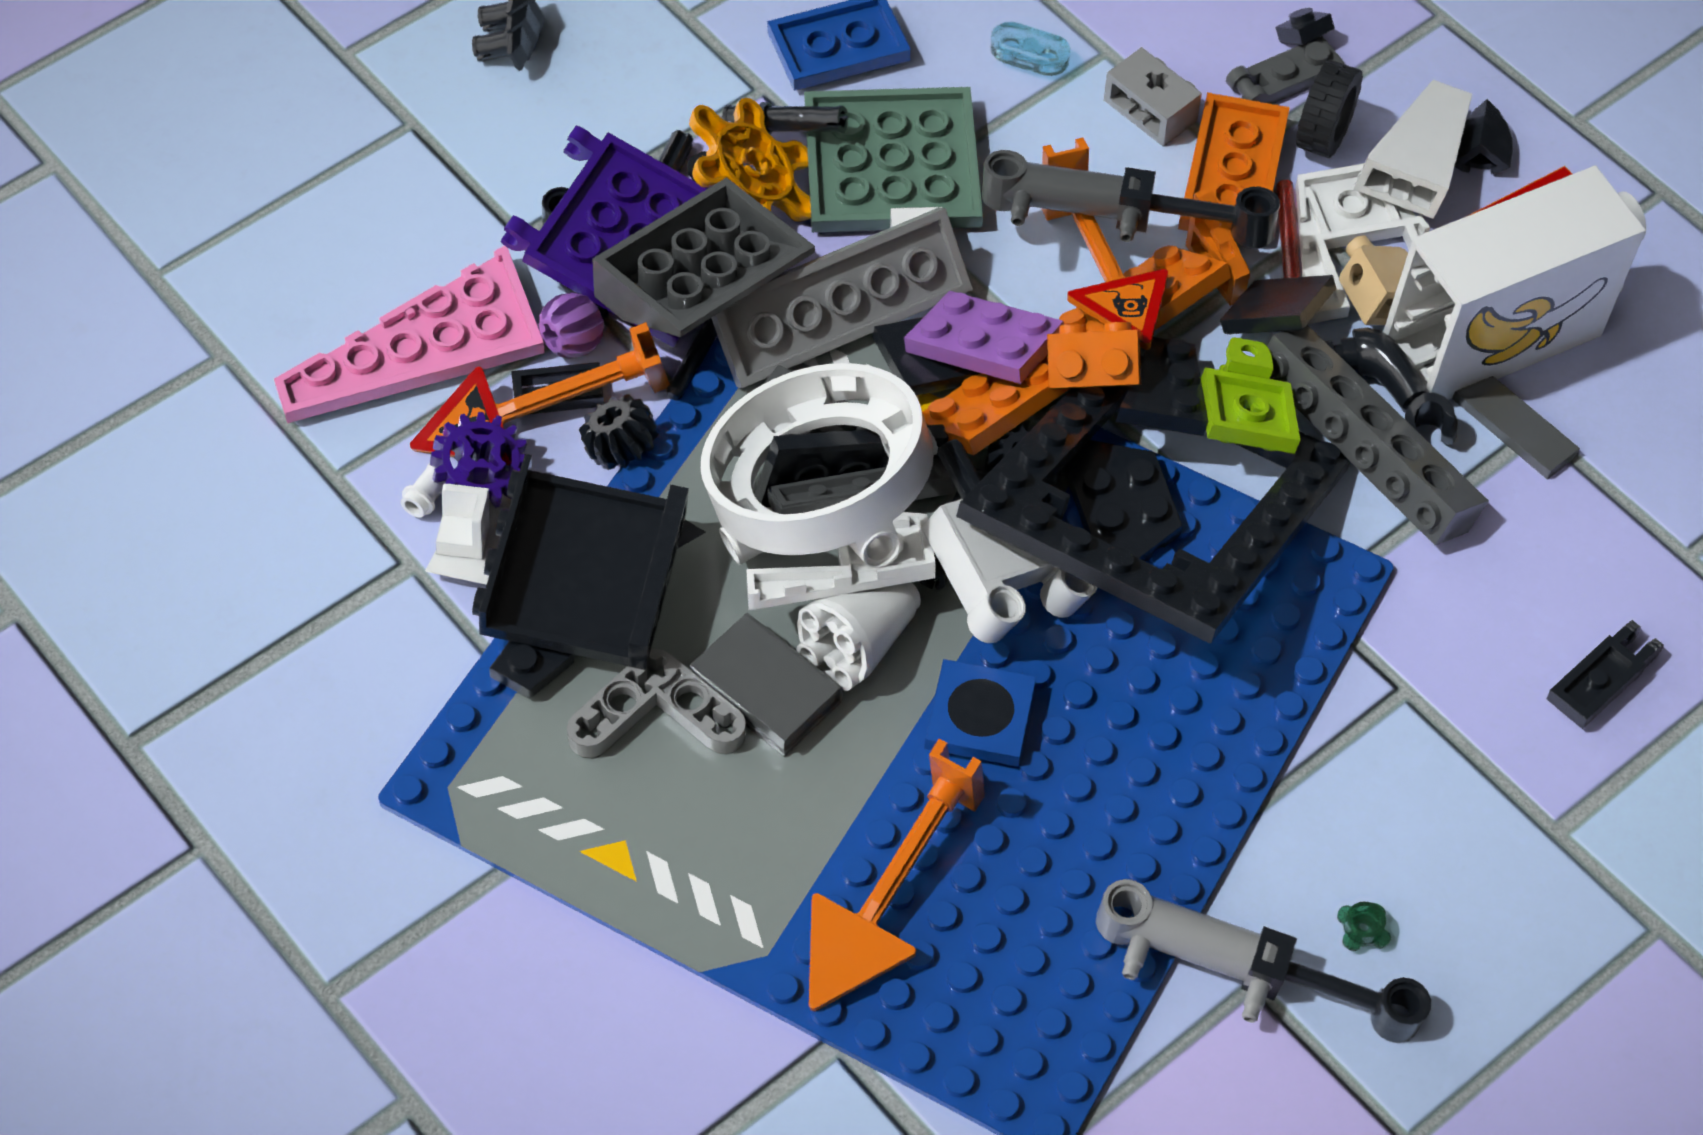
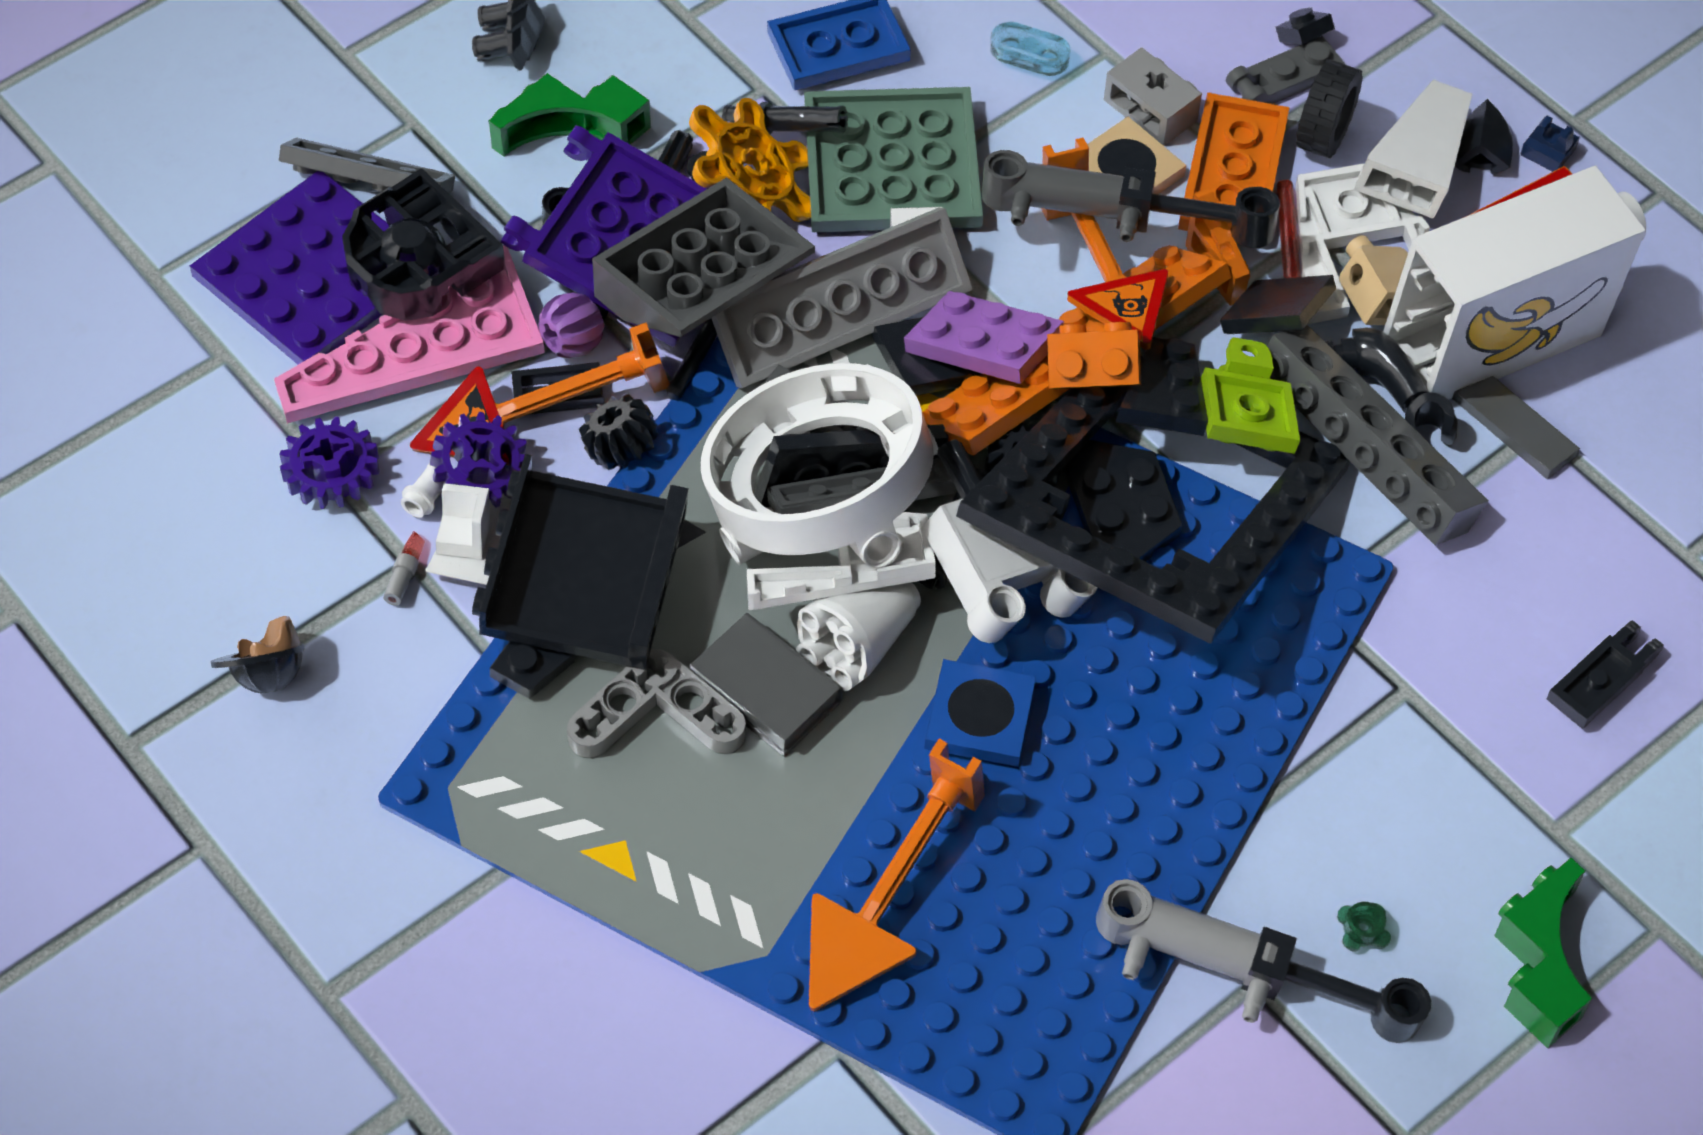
none -> dark purple plate [189,171,437,365]
none -> black piece [210,616,305,694]
none -> dark grey plate [279,137,455,193]
none -> dark purple gear [279,416,380,509]
none -> black connector [342,168,505,321]
none -> light grey piece [383,531,425,605]
none -> green arch [488,73,651,157]
none -> tile [1087,116,1186,194]
none -> green arch [1494,858,1592,1049]
none -> dark blue tile [1520,116,1580,172]

